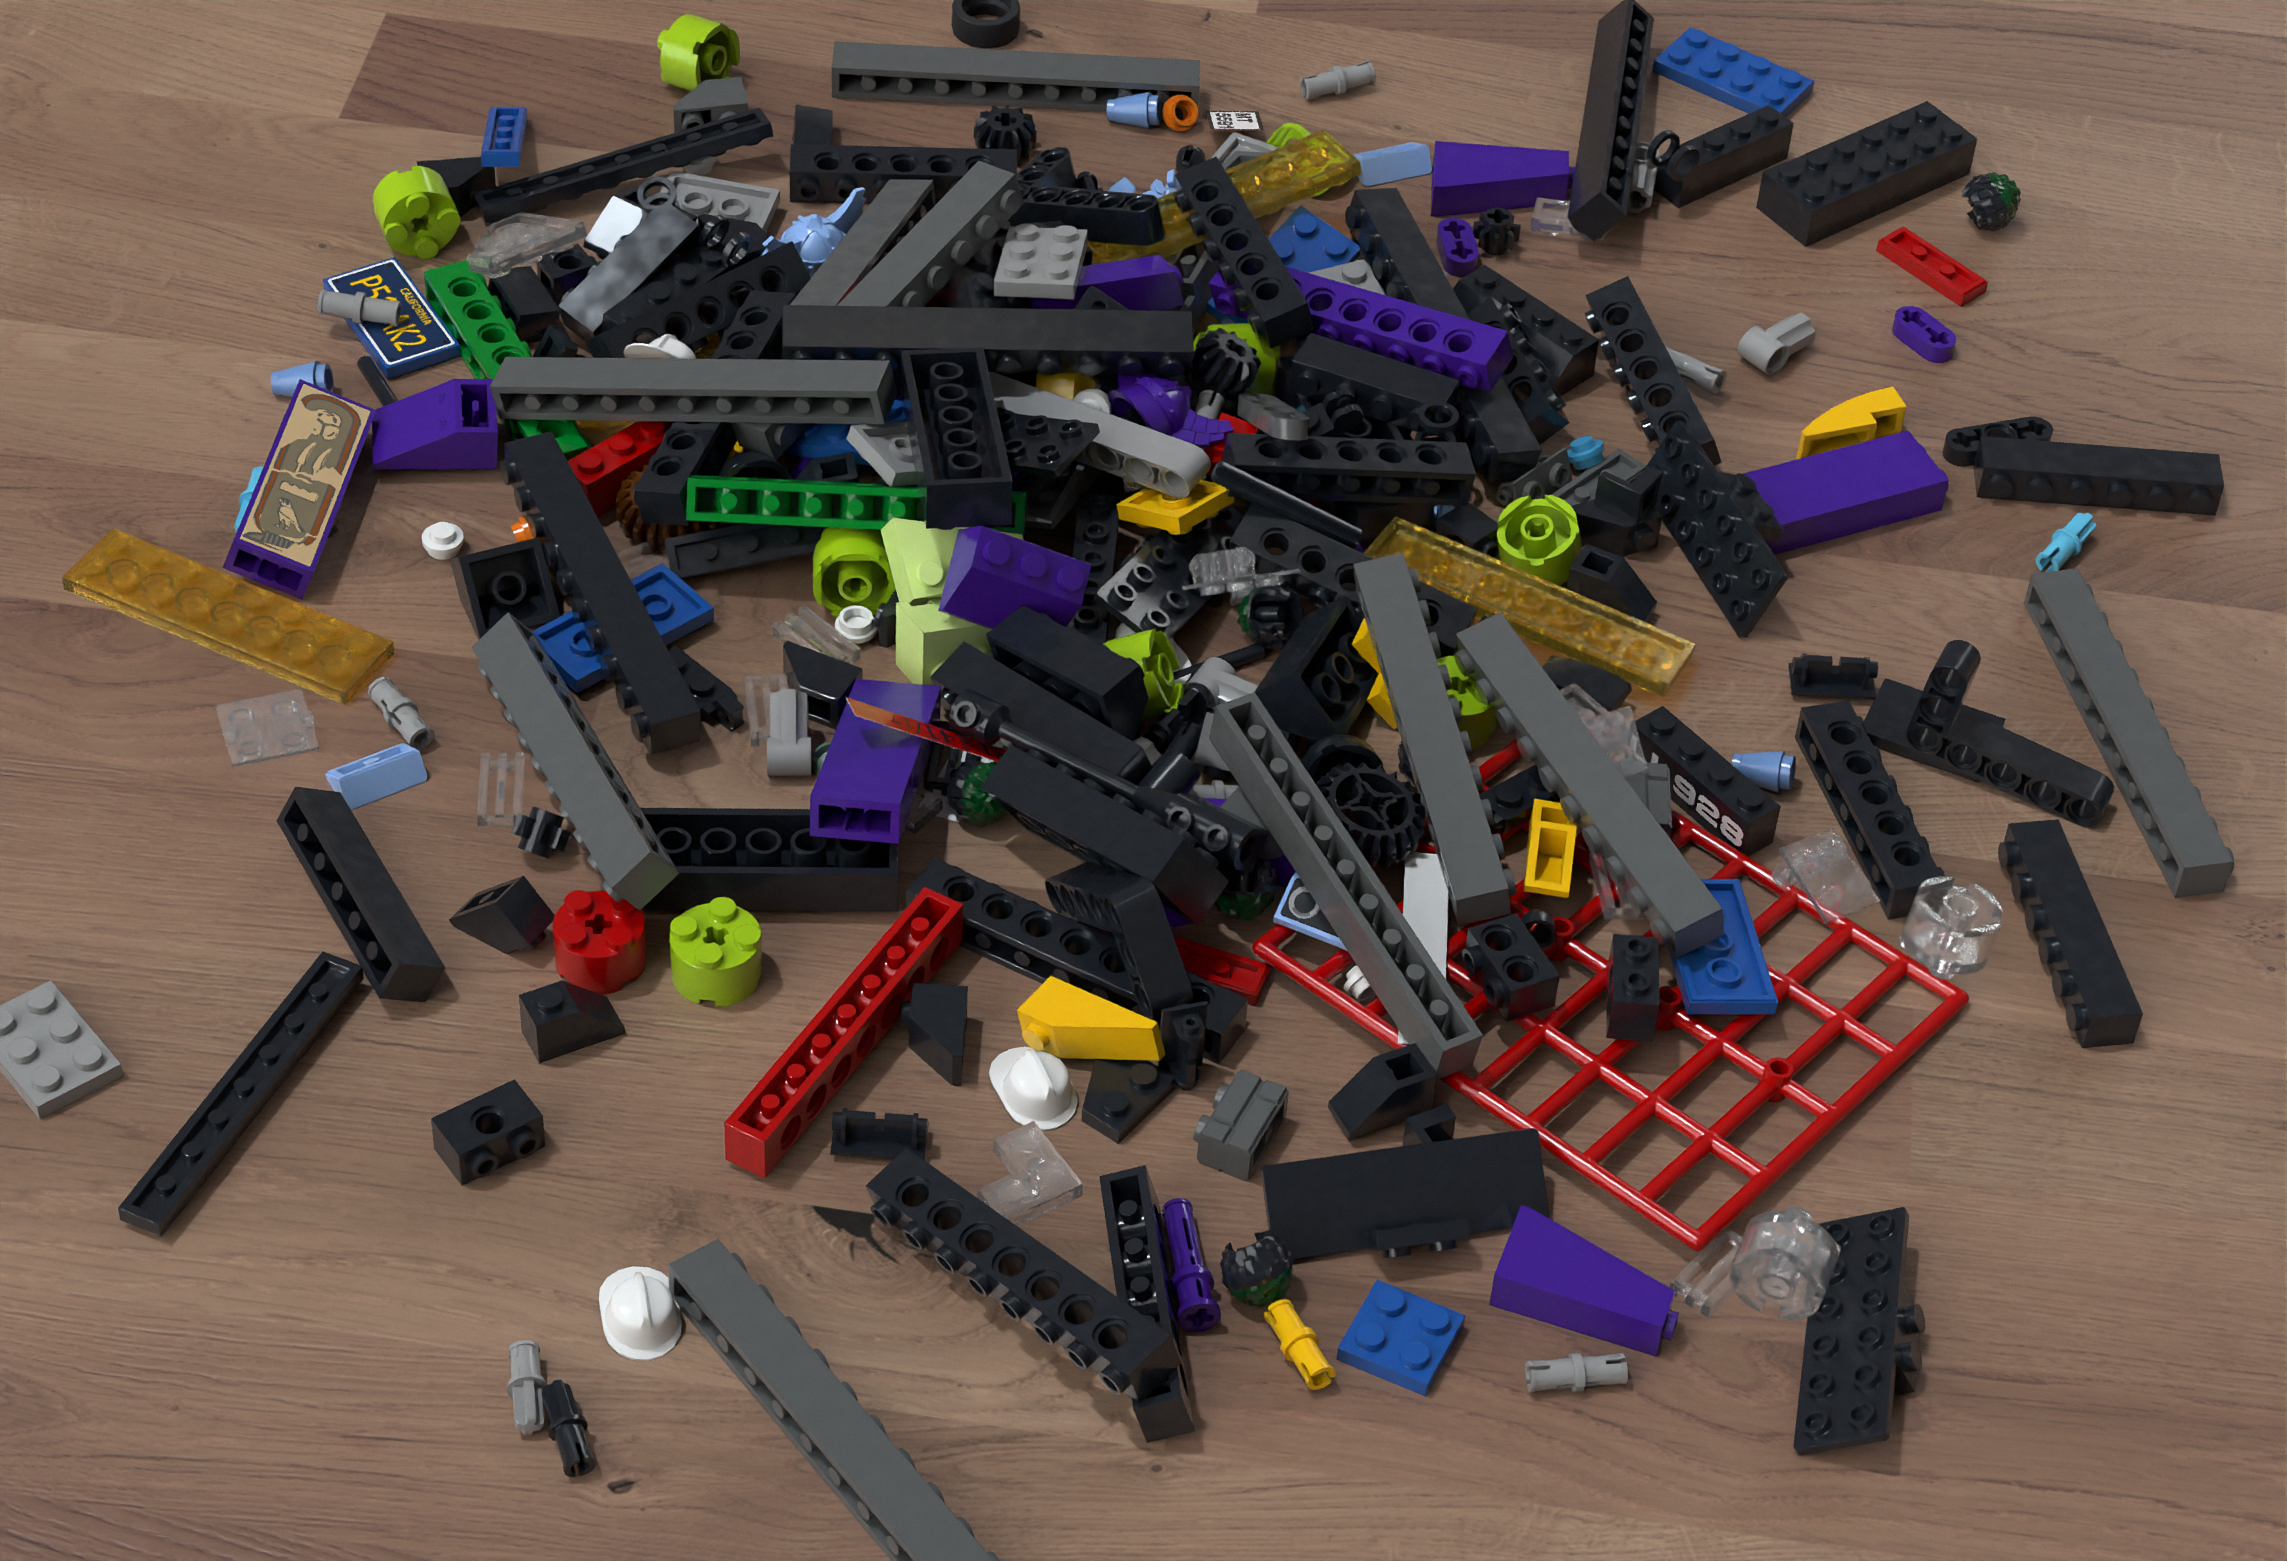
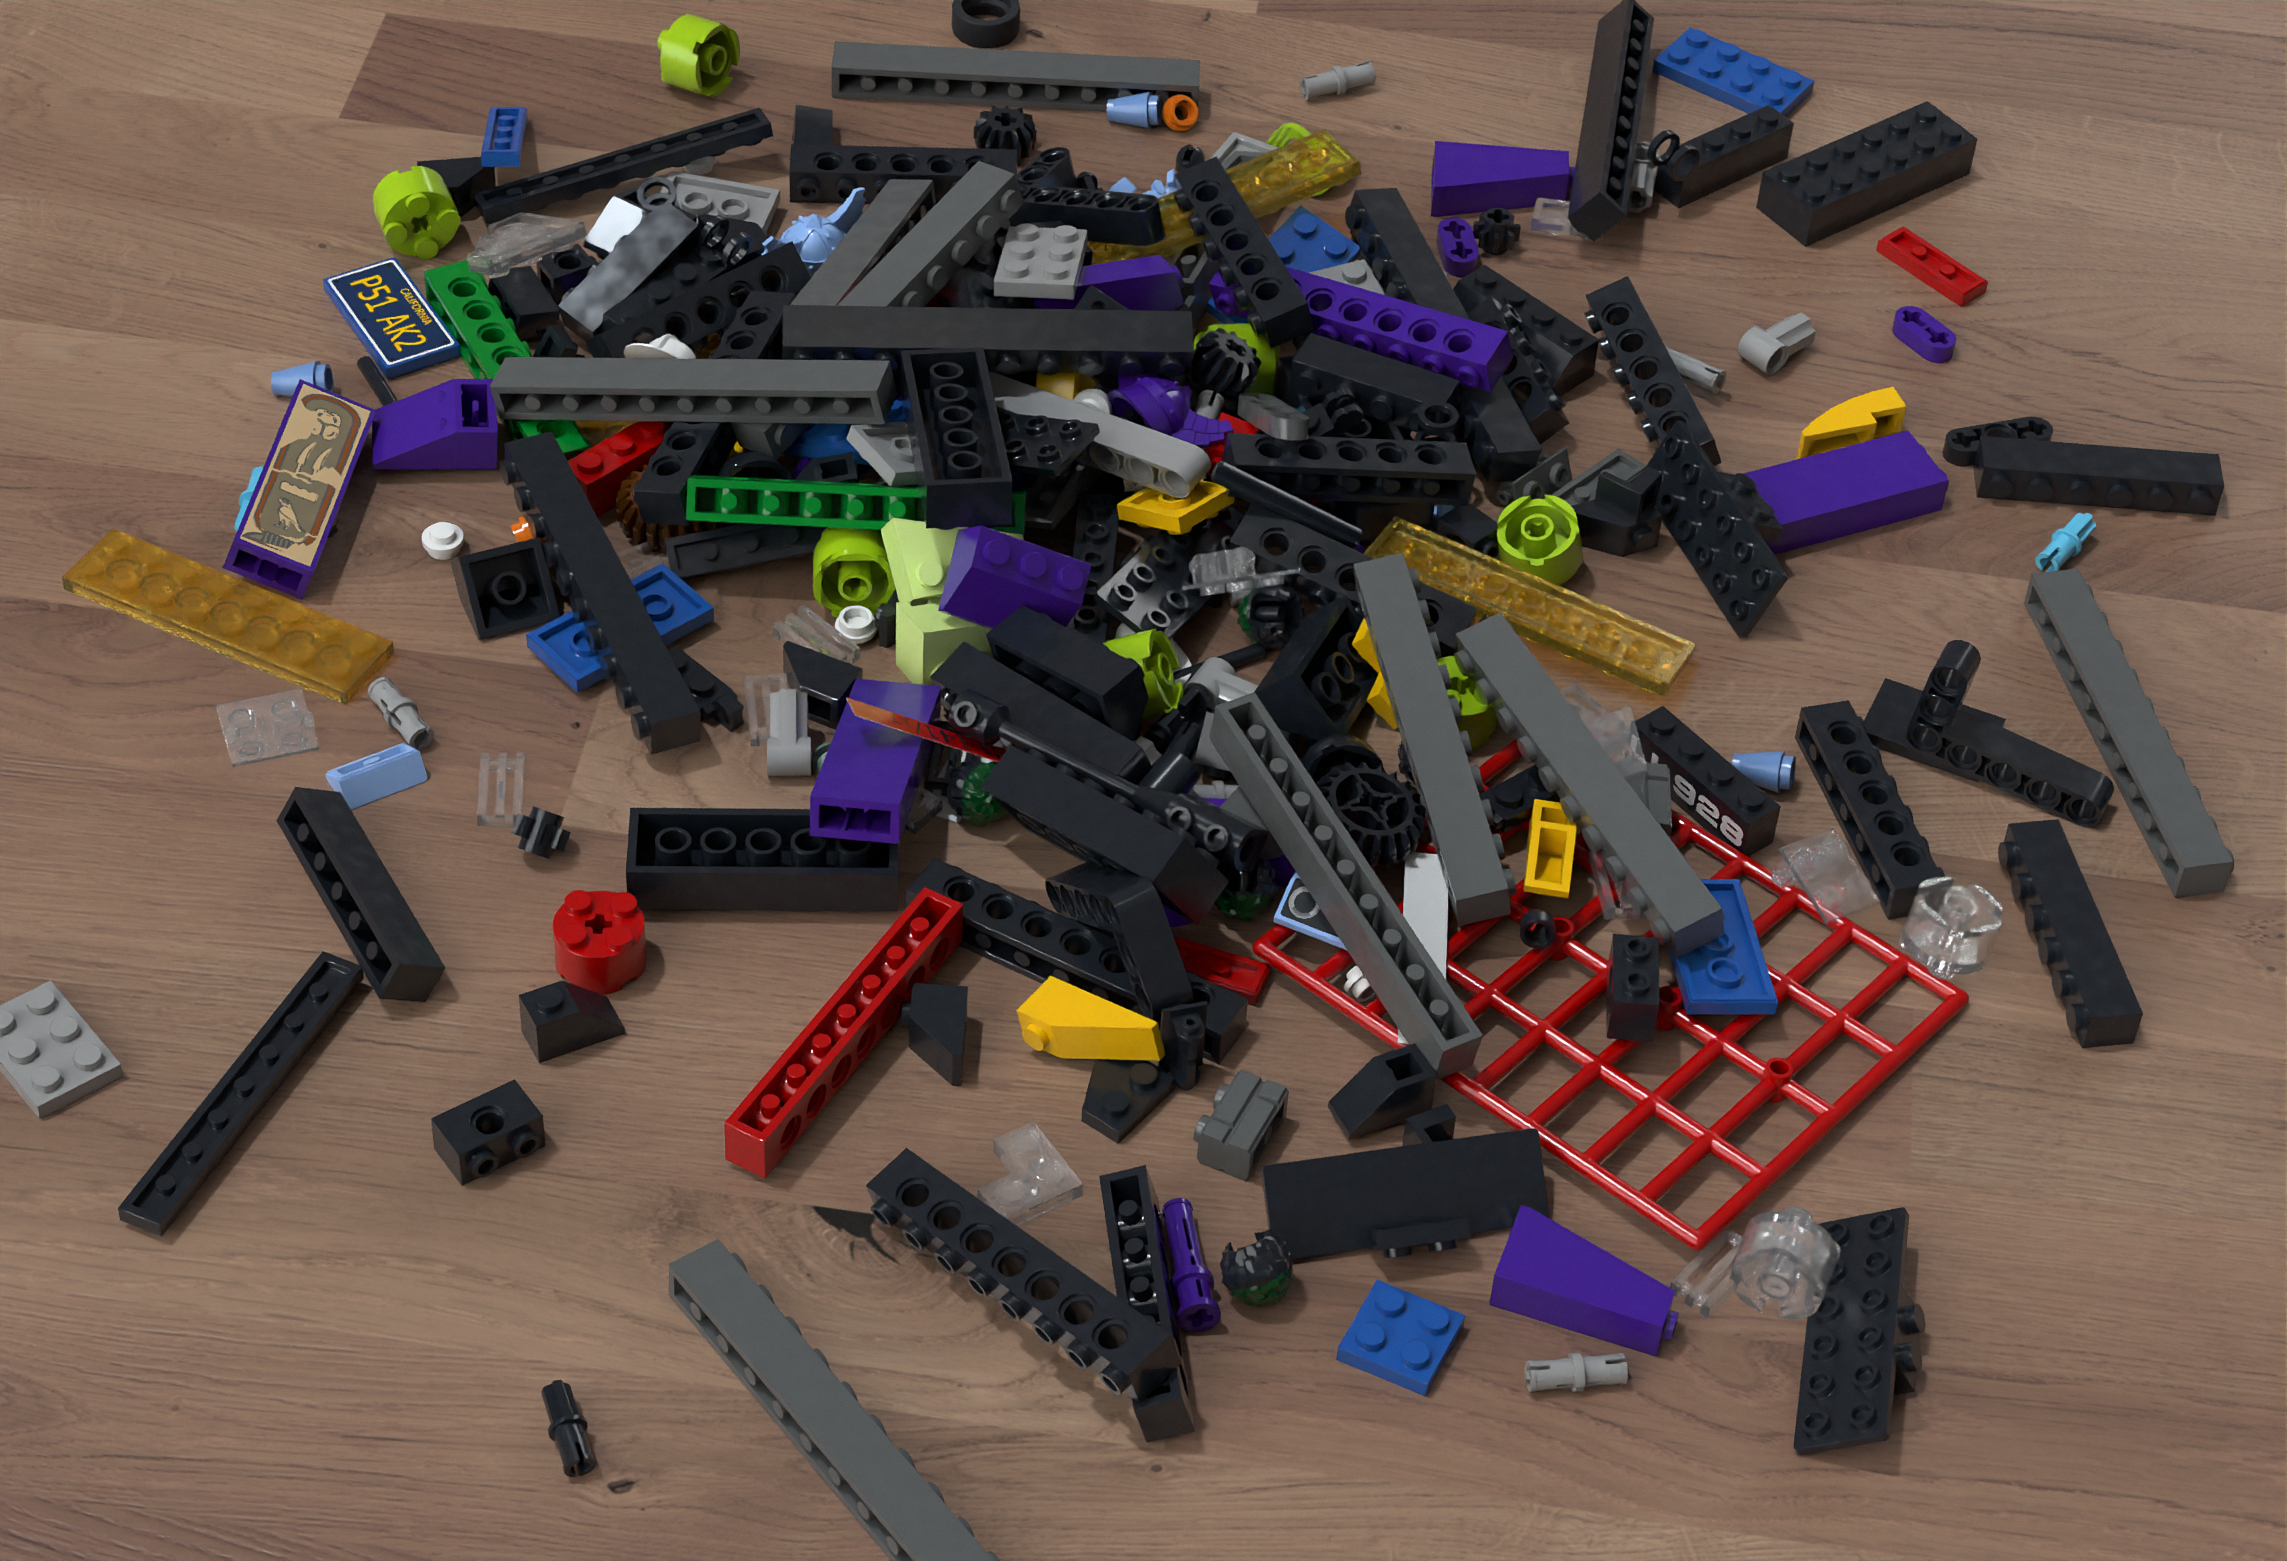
light grey pin [317,289,401,327] -> none
black slope [449,875,555,953] -> none
dark grey brick [472,612,679,910] -> none
light grey axle [507,1340,546,1435] -> none
white piece [599,1266,682,1361] -> none
lime brick [670,897,762,1006] -> none
dark grey slope [673,77,748,133] -> none
black hinge [830,1108,929,1160] -> none
white piece [989,1047,1078,1131] -> none
sticker [1206,111,1264,131] -> none
yellow pin [1264,1299,1336,1390] -> none
light blue slope [1349,142,1432,186] -> none
black brick [1462,913,1560,1022] -> none
black slope [1542,655,1632,715] -> none
black slope [1564,544,1657,633] -> none
dark azure plate [1567,436,1605,470] -> none
black hinge [1788,653,1878,700] -> none
black piece [1962,172,2021,231] -> none

